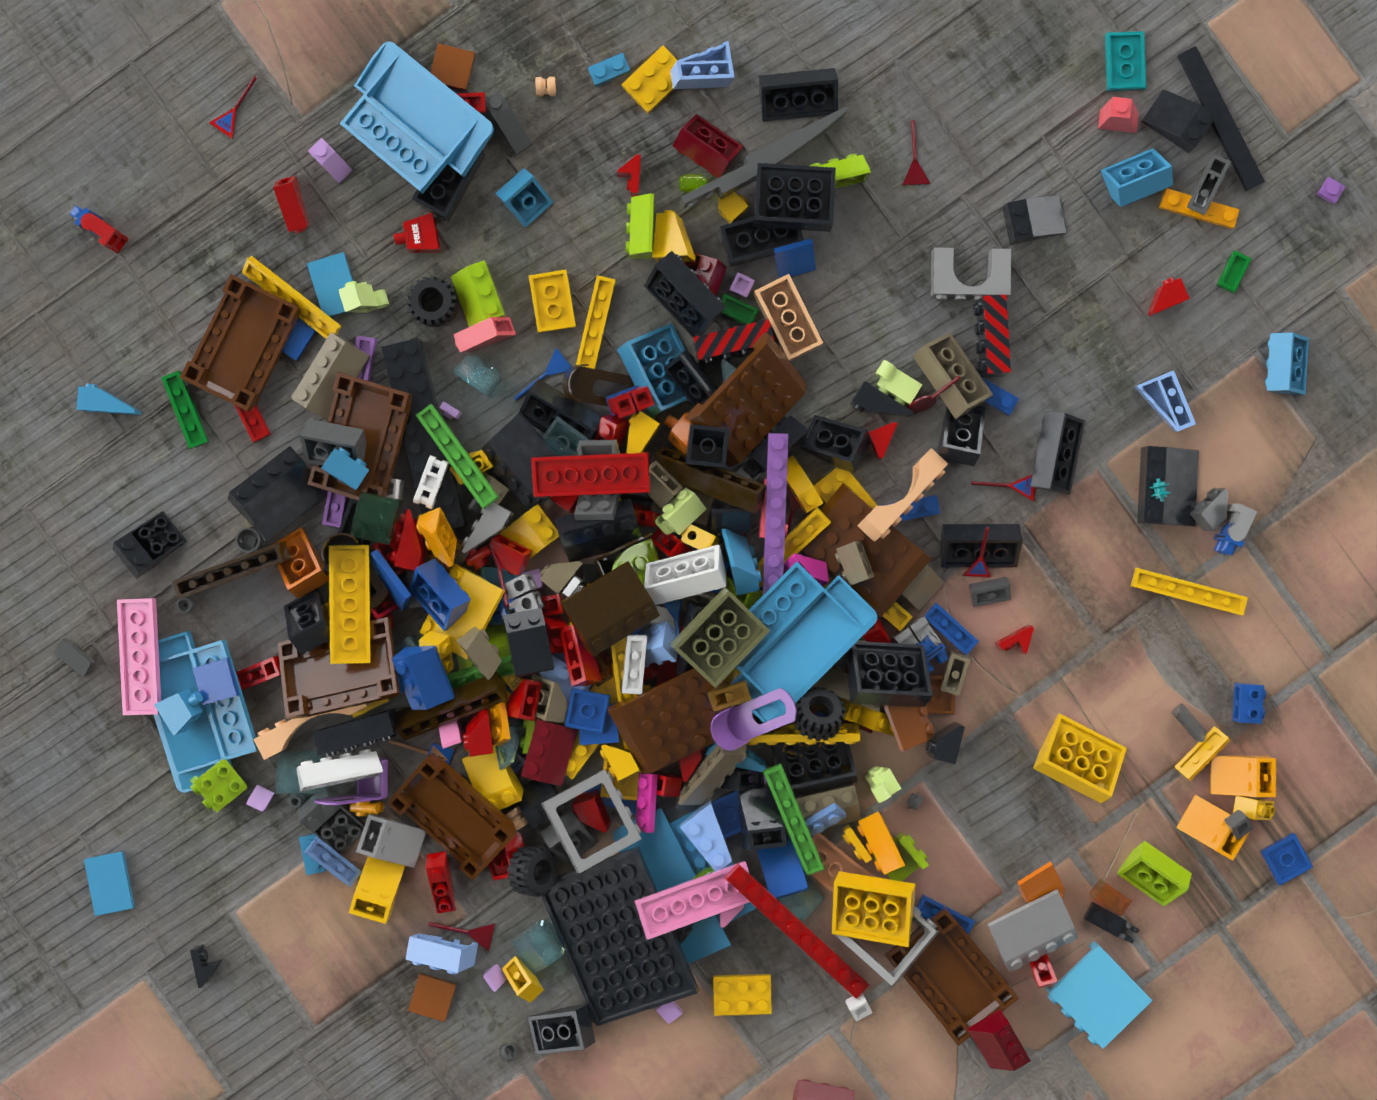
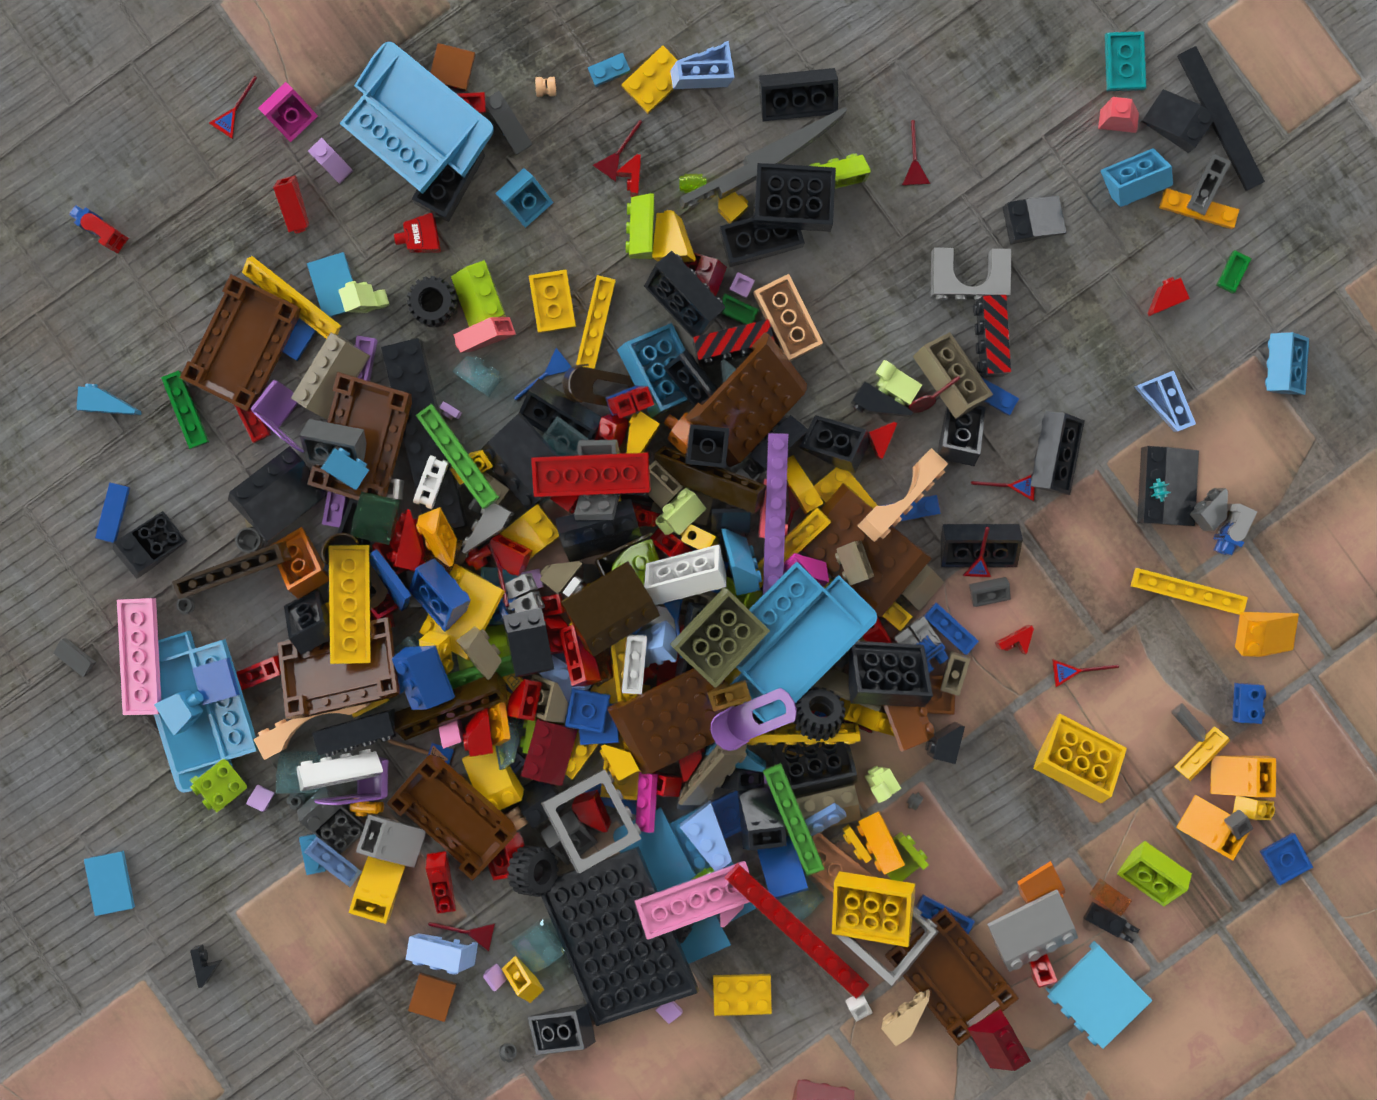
dark red slope [672,114,743,178] -> none
blue tile [774,239,816,278] -> none
medium lavender plate [1317,177,1345,205] -> none
none -> blue tile [95,482,130,543]
none -> medium lavender piece [251,380,304,453]
none -> dark pink slope [258,82,318,142]
none -> dark red piece [592,120,642,182]
none -> tan slope [881,990,930,1046]
none -> piece [1052,659,1119,687]
none -> light orange slope [1235,612,1299,657]

